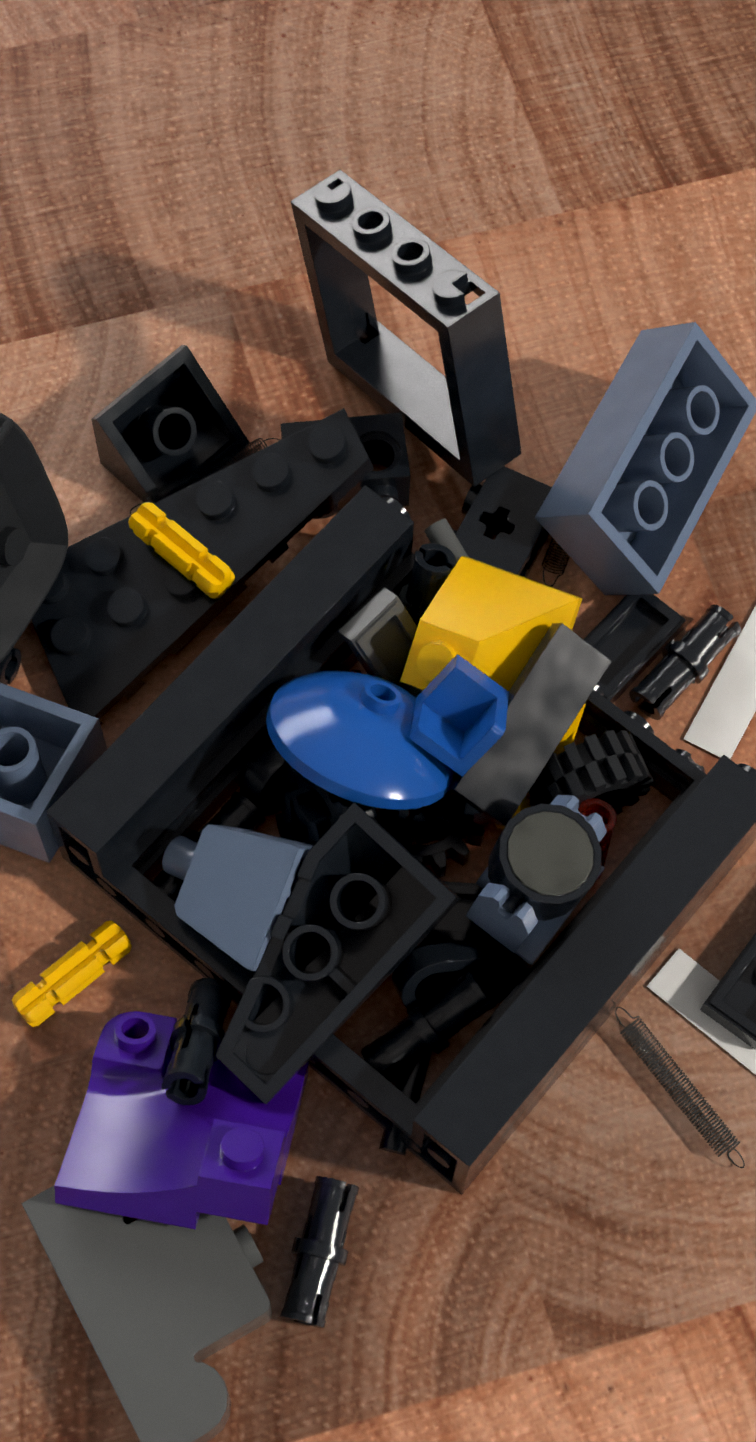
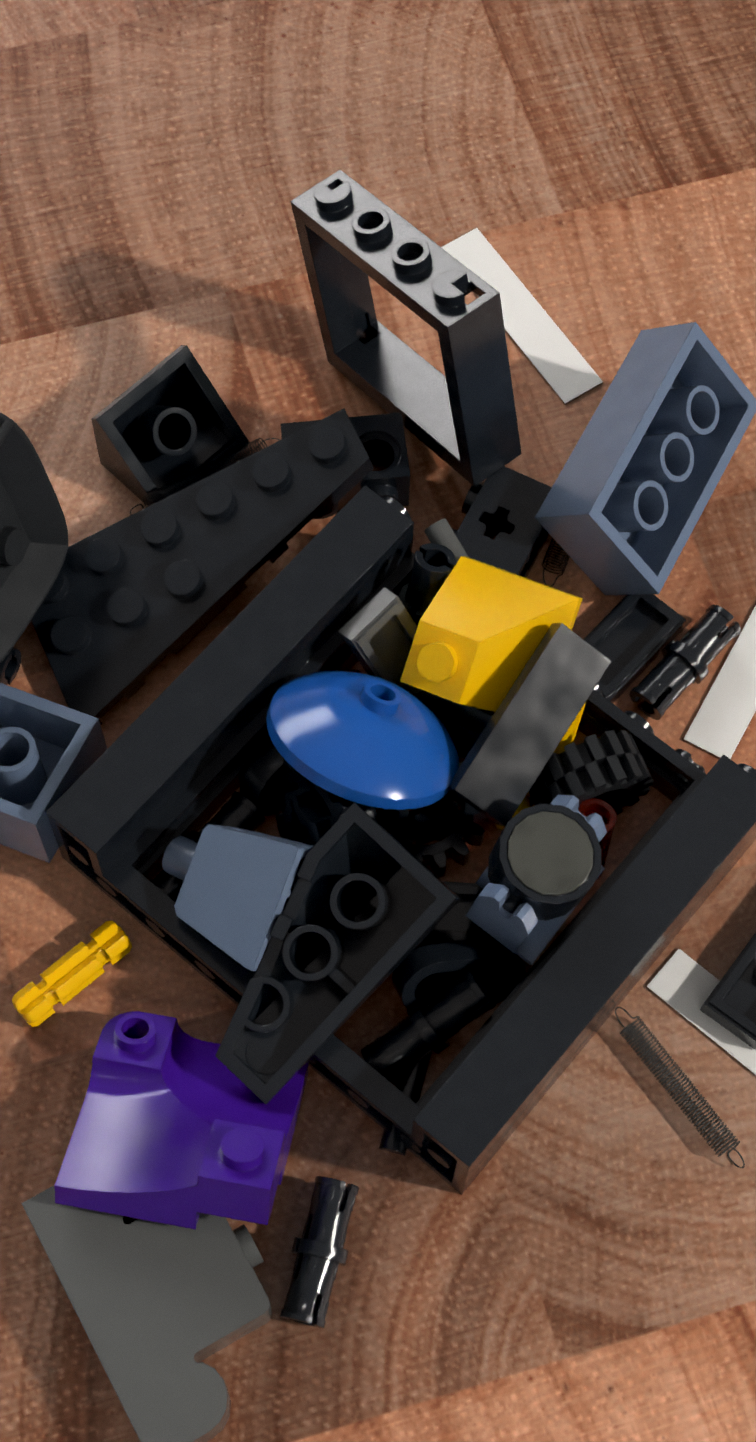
yellow axle [128,502,235,599] -> none
black pin [162,978,232,1105] -> none
blue panel [410,654,509,777] -> none
none -> white sticker [441,228,603,404]

